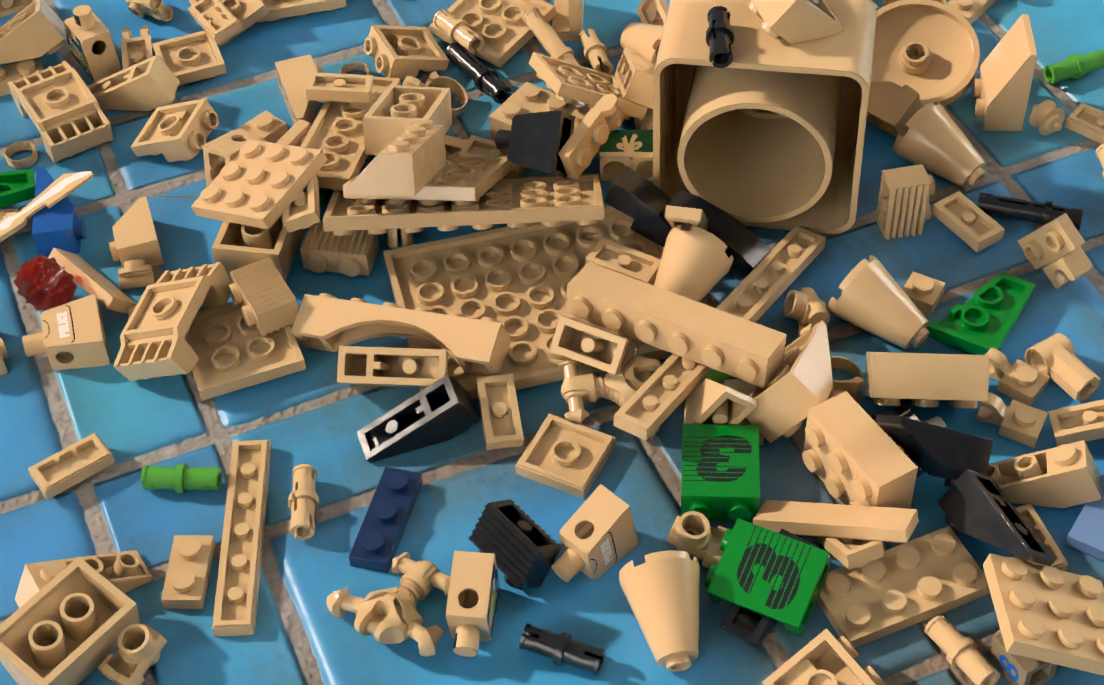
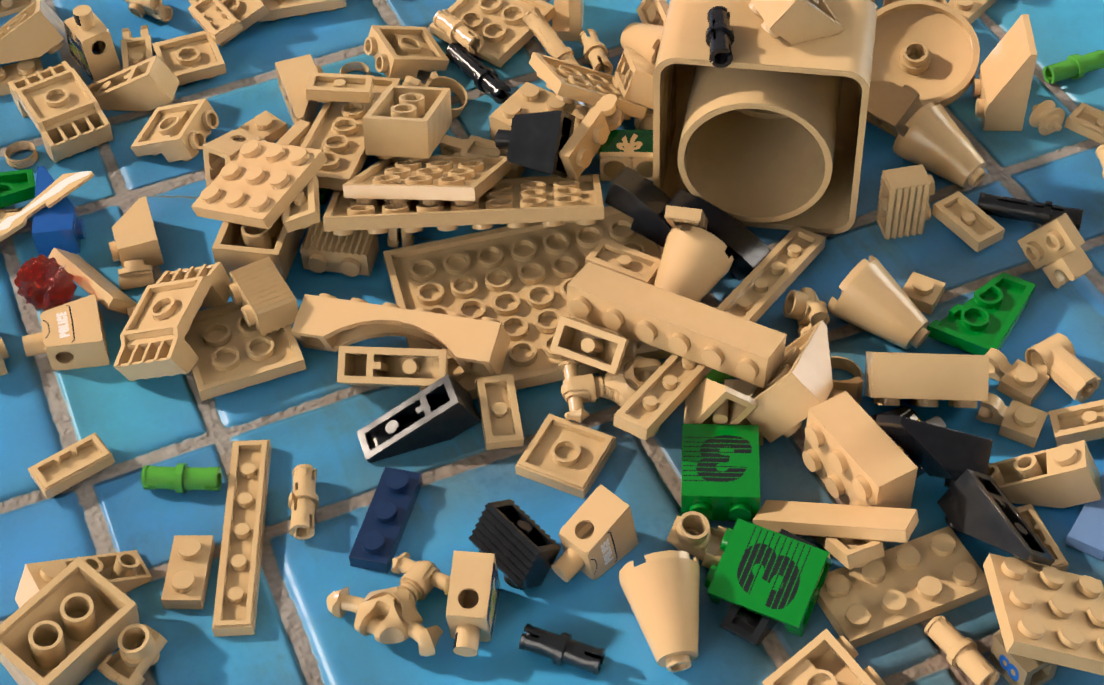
tan slope [346,120,446,196] -> none

